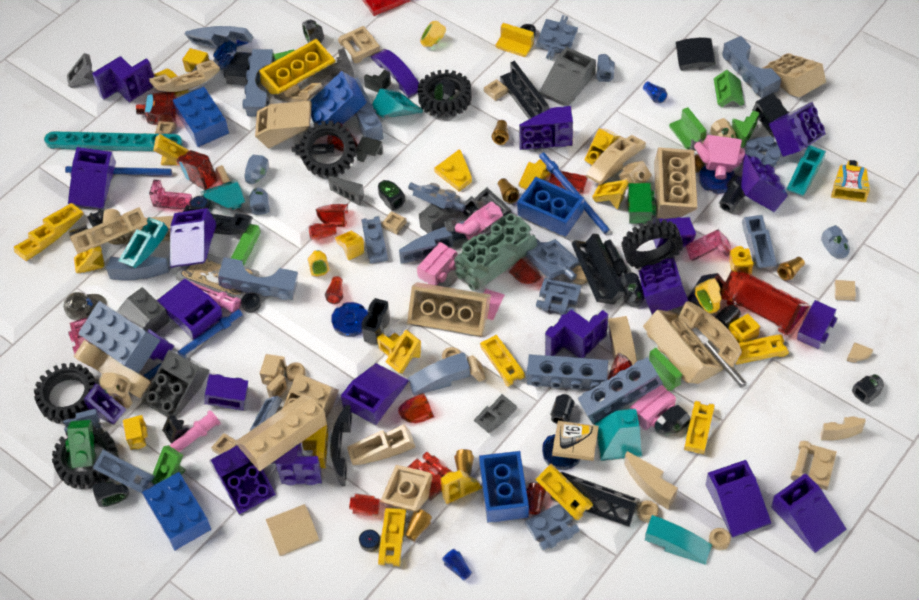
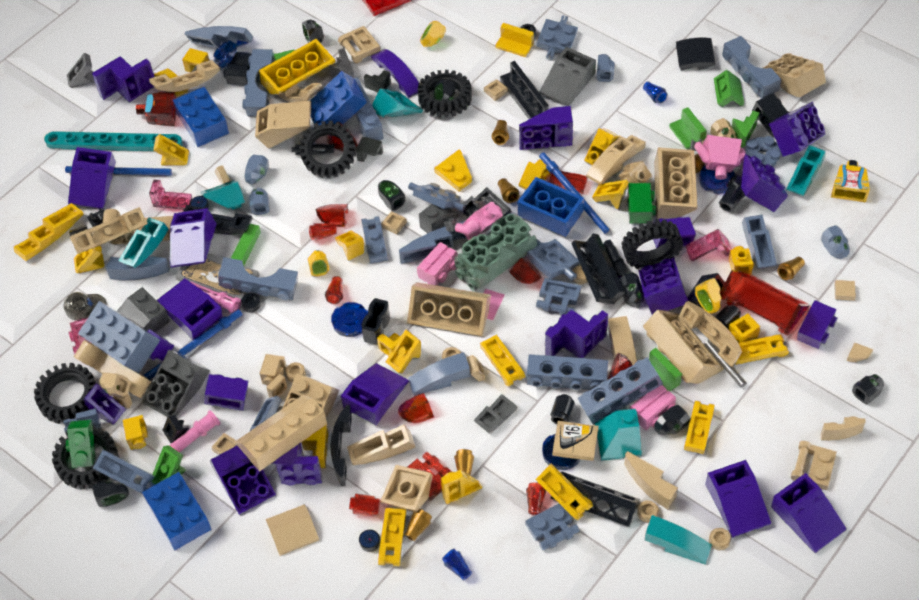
tan tile [155,121,177,134] -> none
clear red torso [177,150,218,190] -> none
dark grey slope [328,176,364,205] -> none
blue brick [479,451,529,523] -> none

